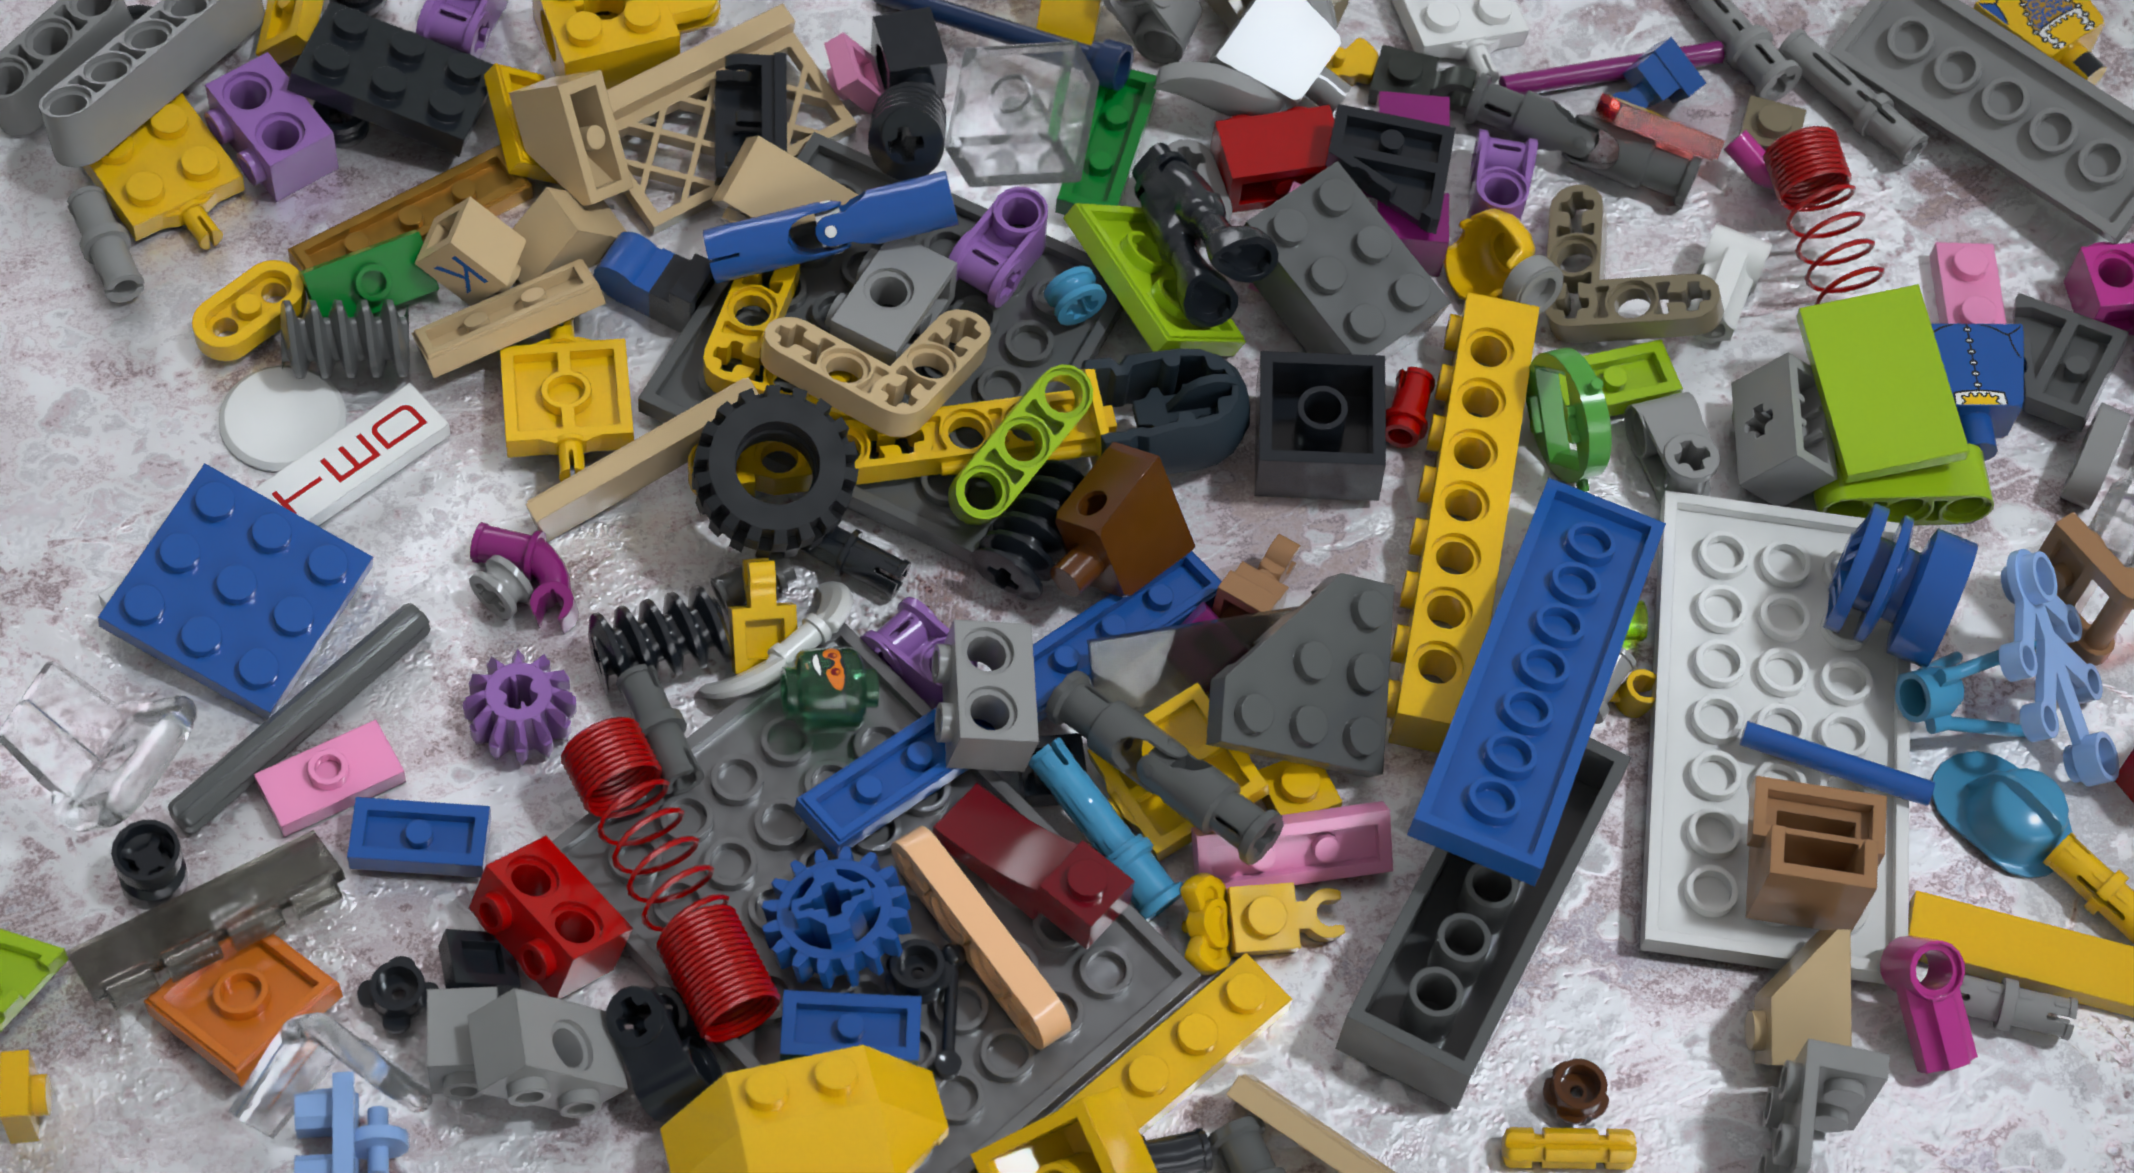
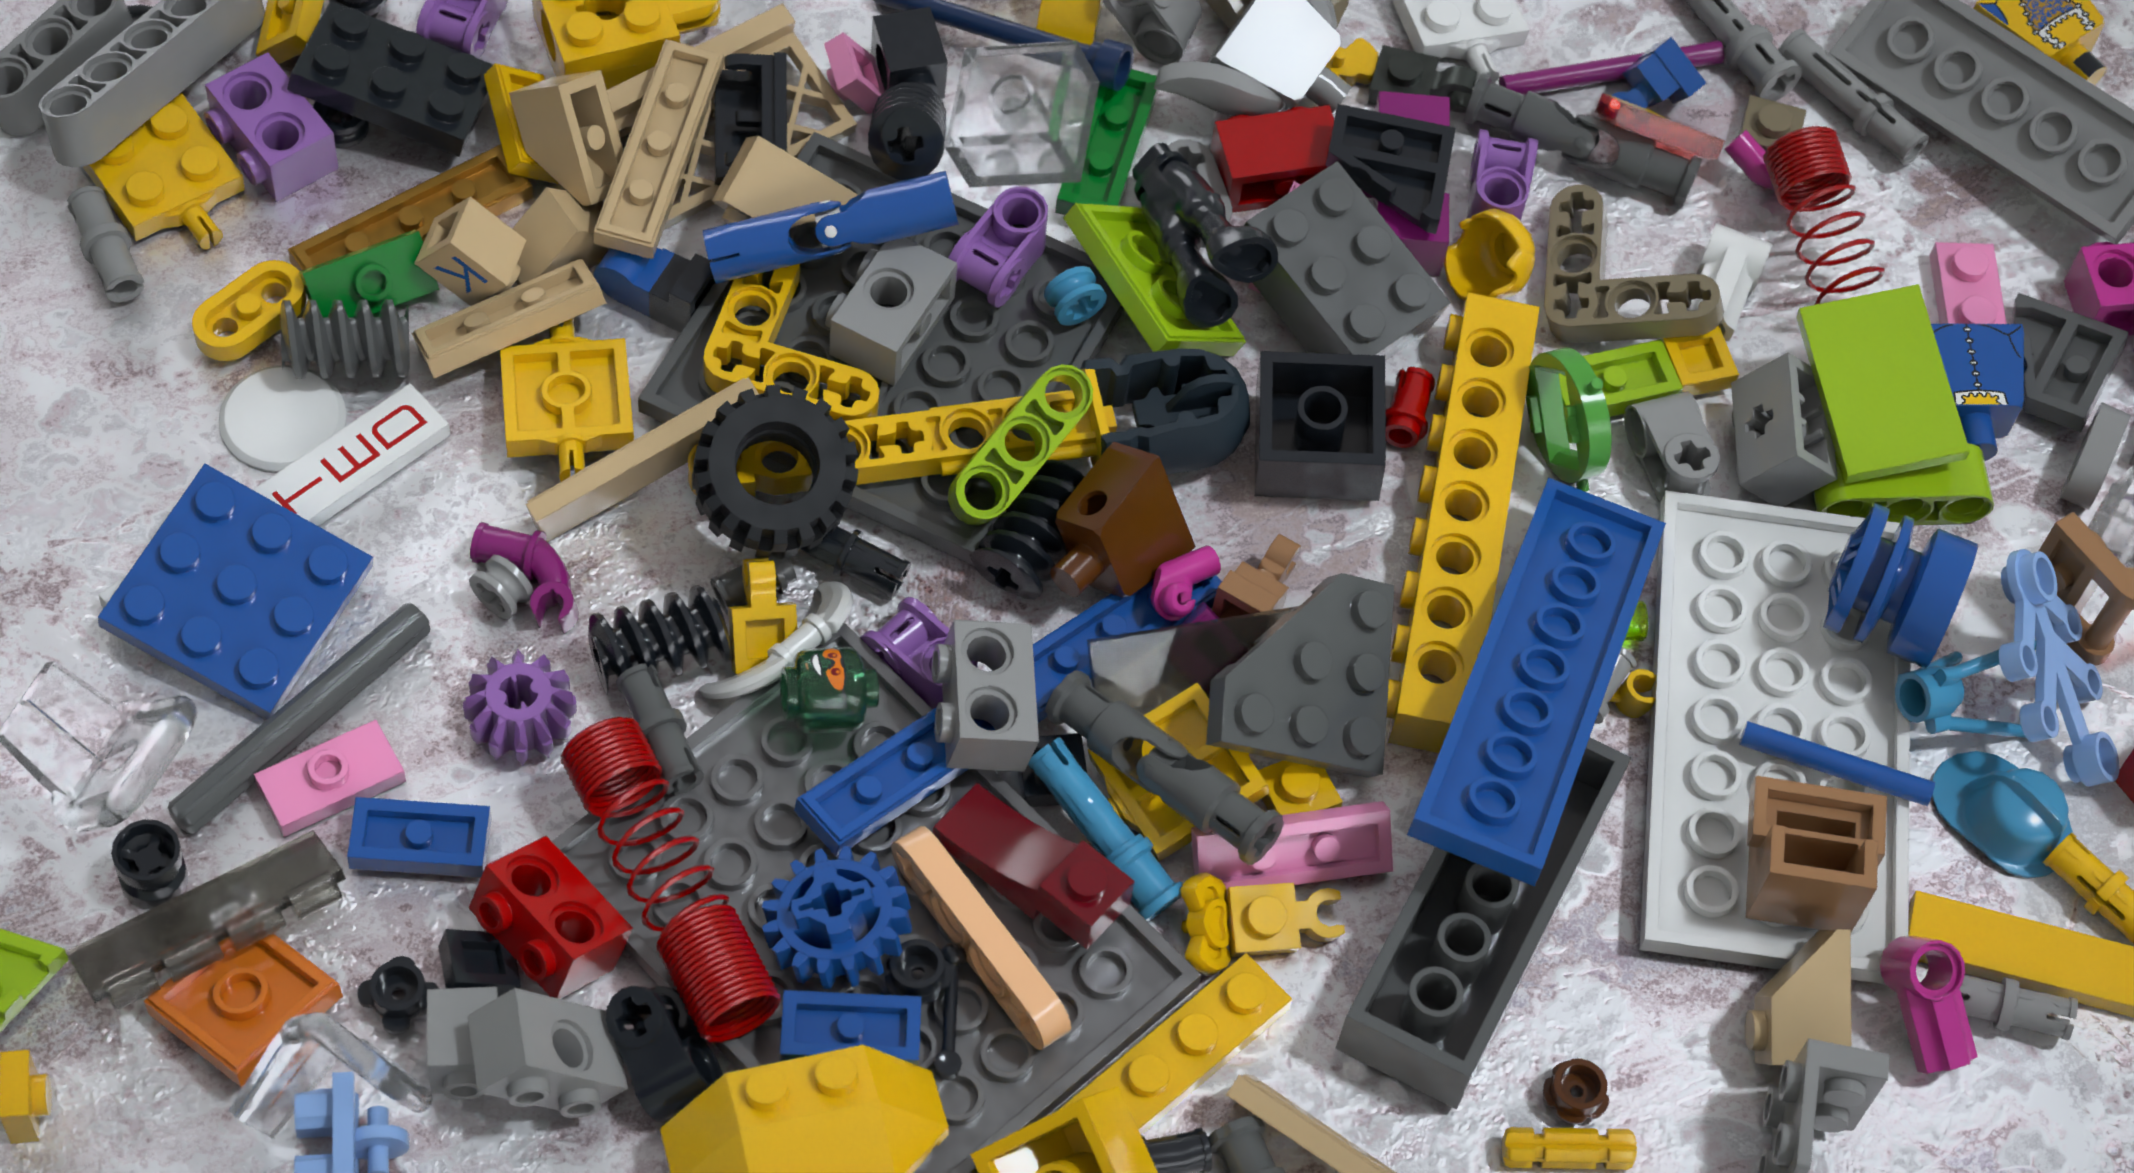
tan beam [760,309,991,437] -> none
light grey tile [1502,255,1563,314] -> none
none -> tan tile [593,39,724,259]
none -> dark pink arm [1151,545,1221,621]
none -> yellow plate [1661,325,1739,396]

